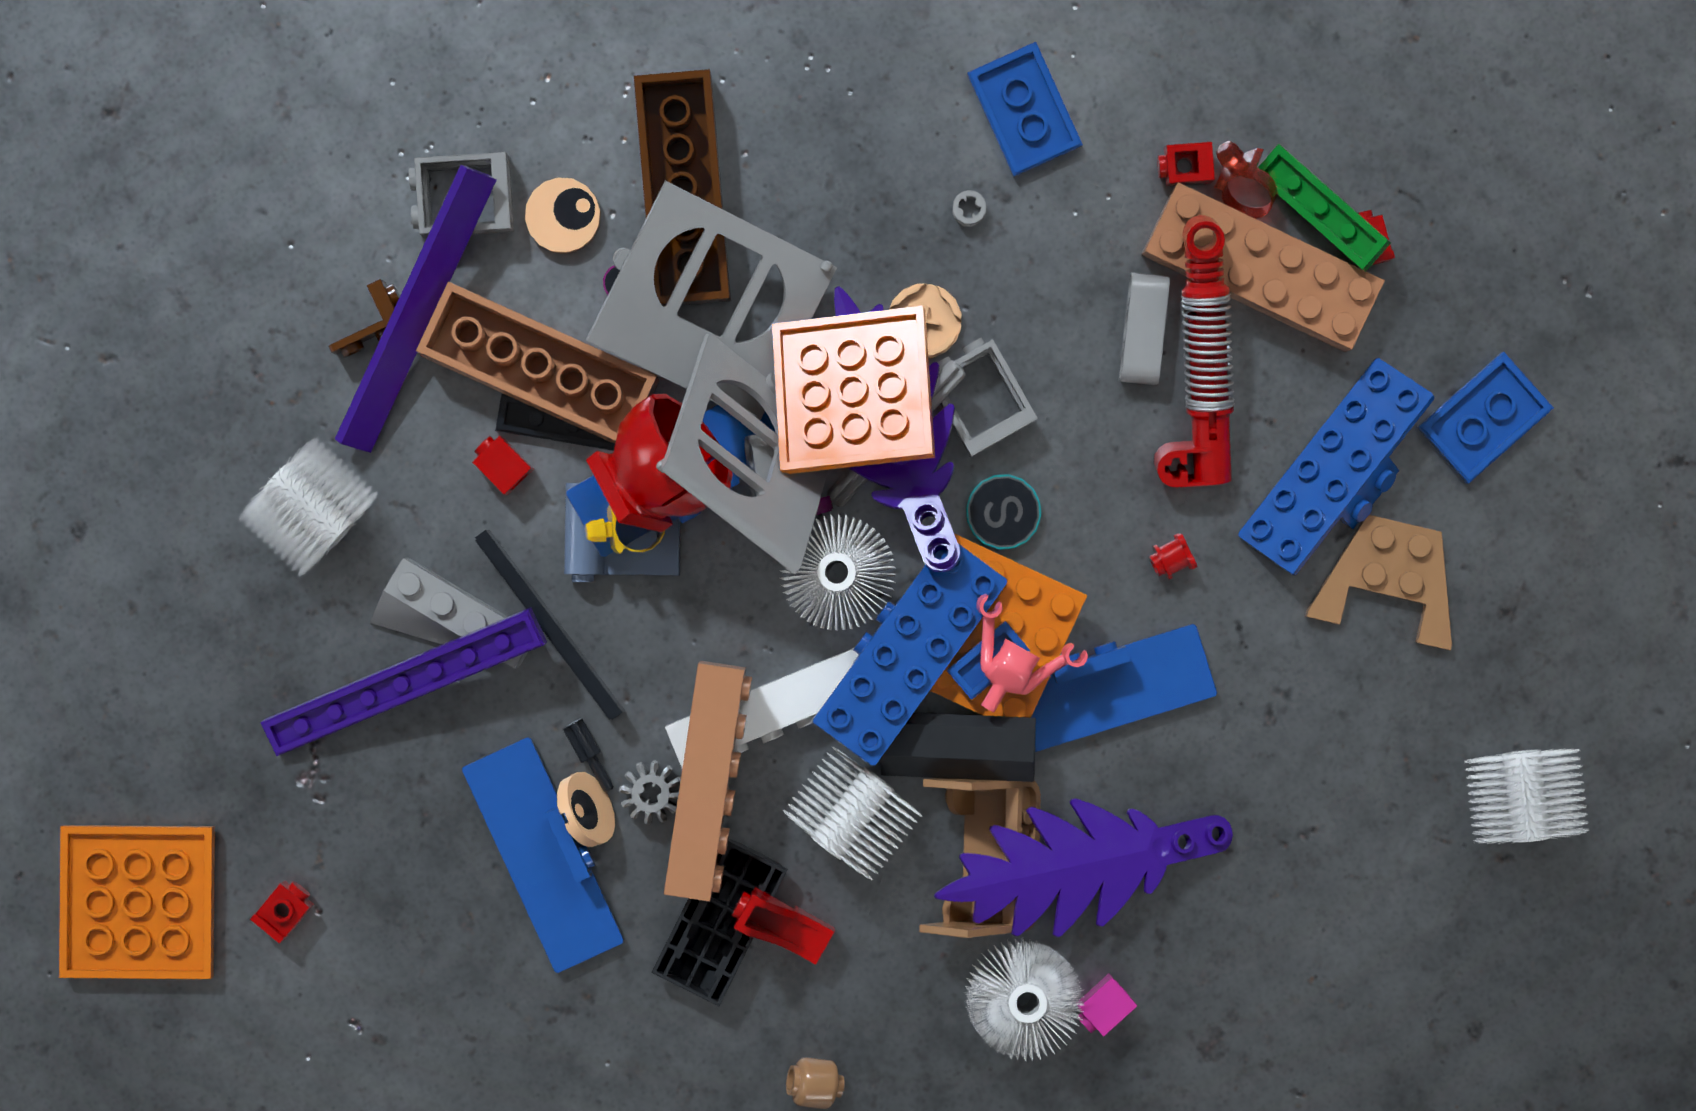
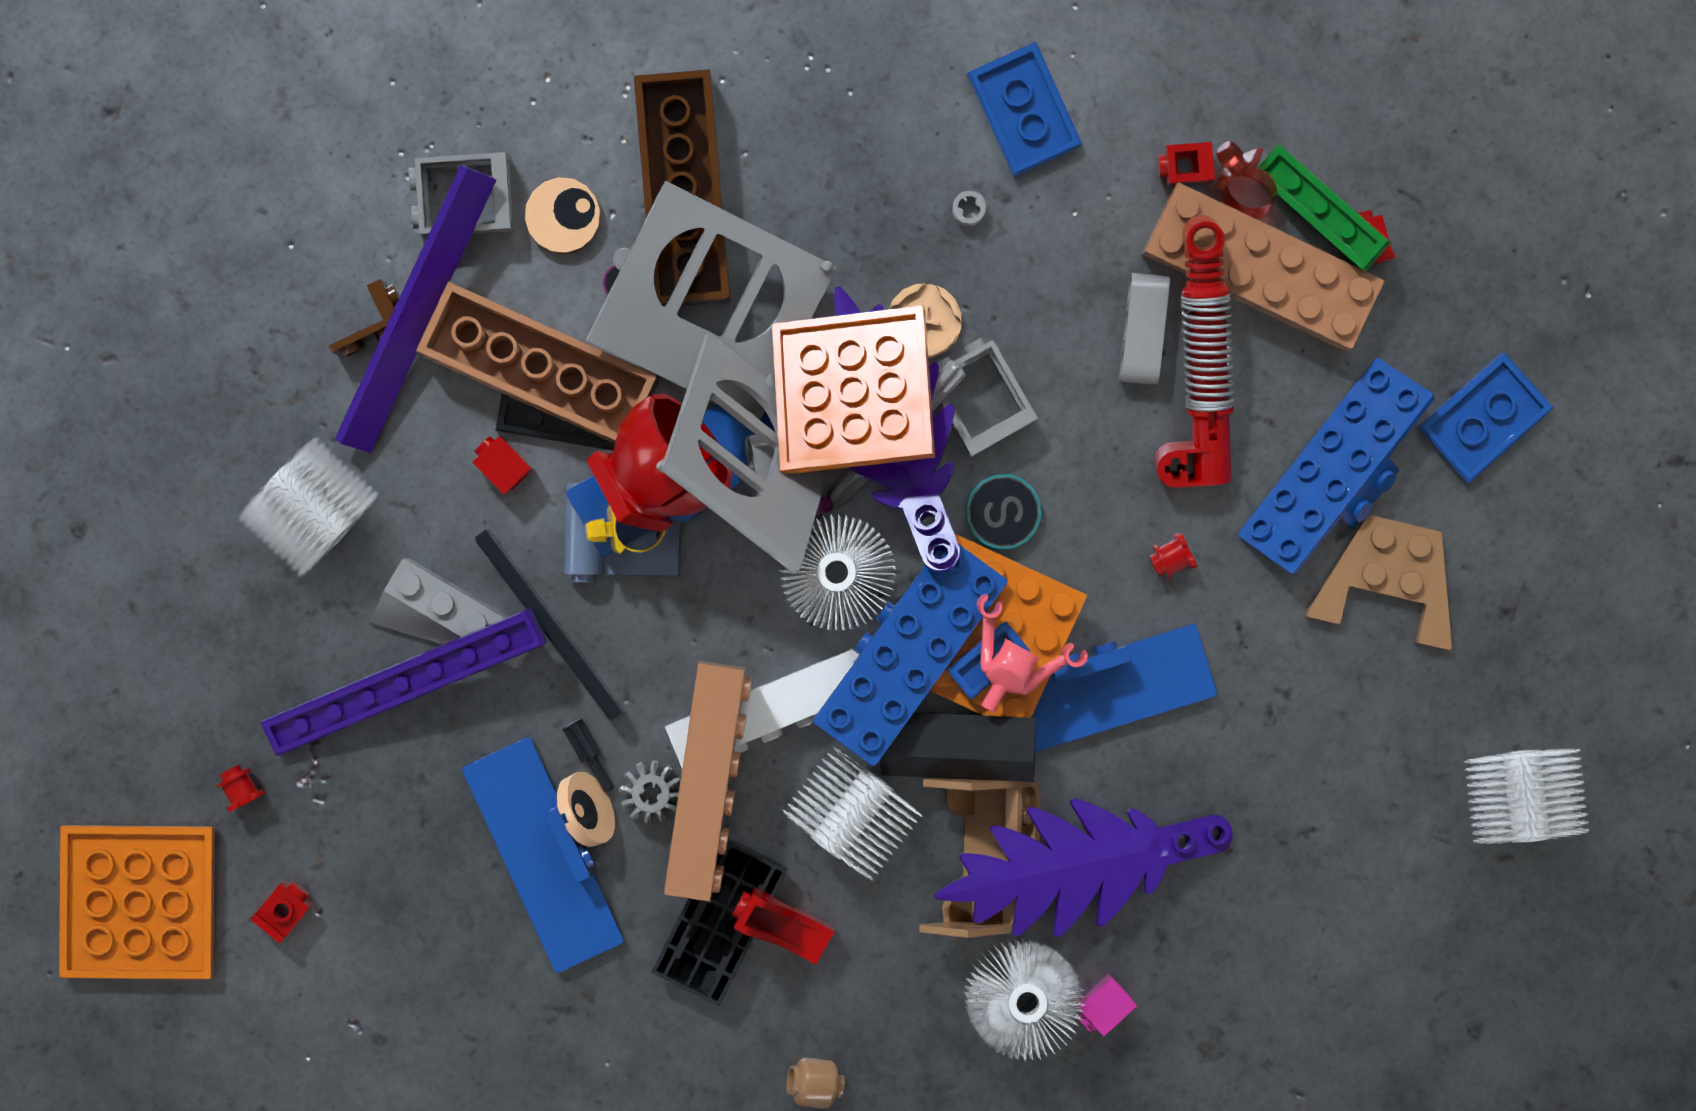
none -> red brick [216,764,265,812]

